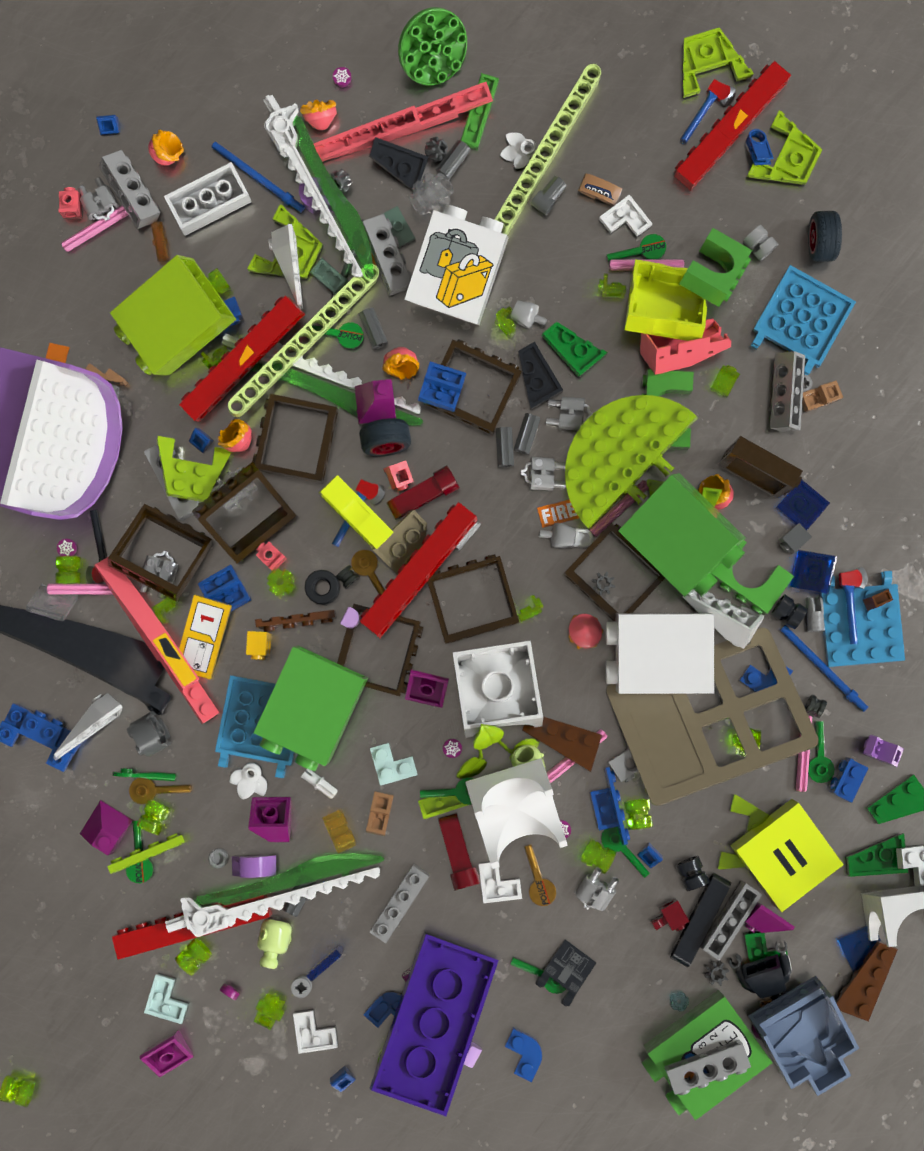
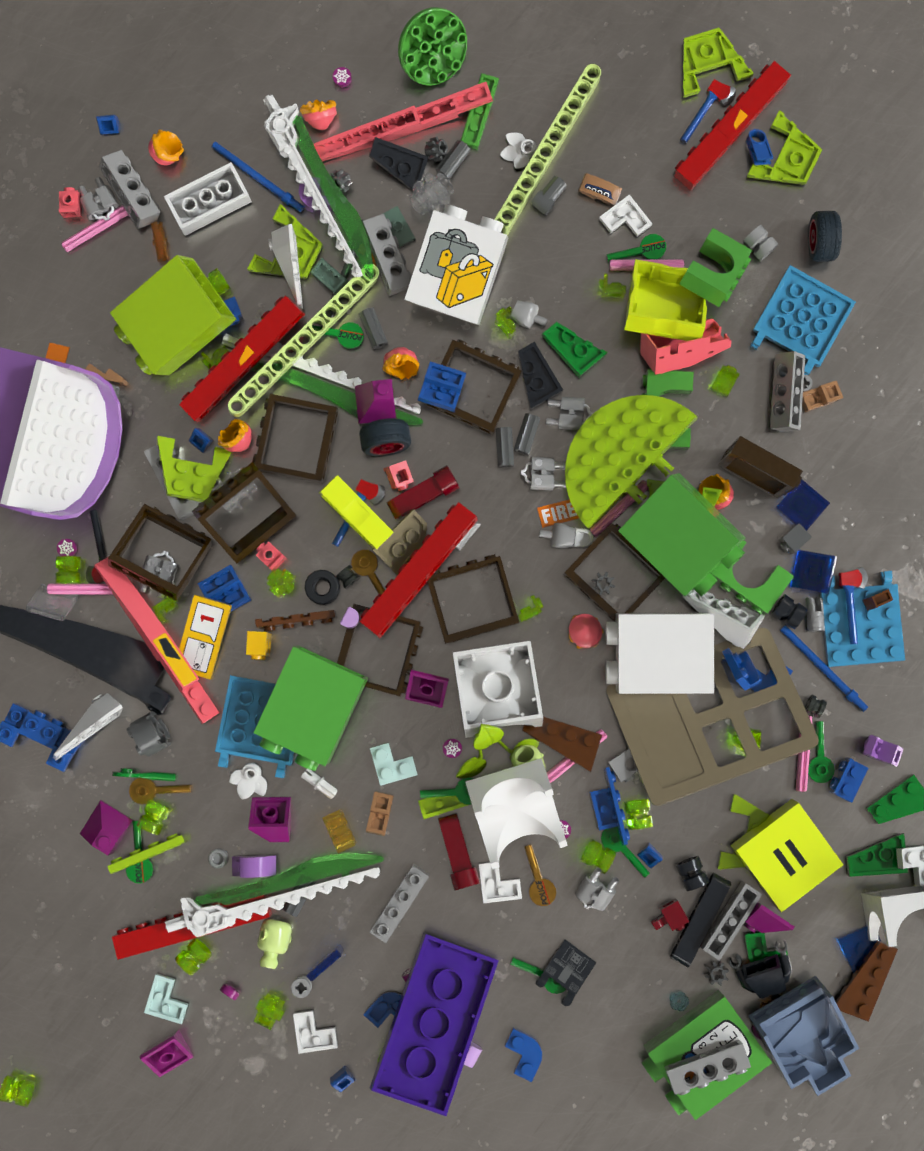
none -> blue bracket [722,648,761,691]

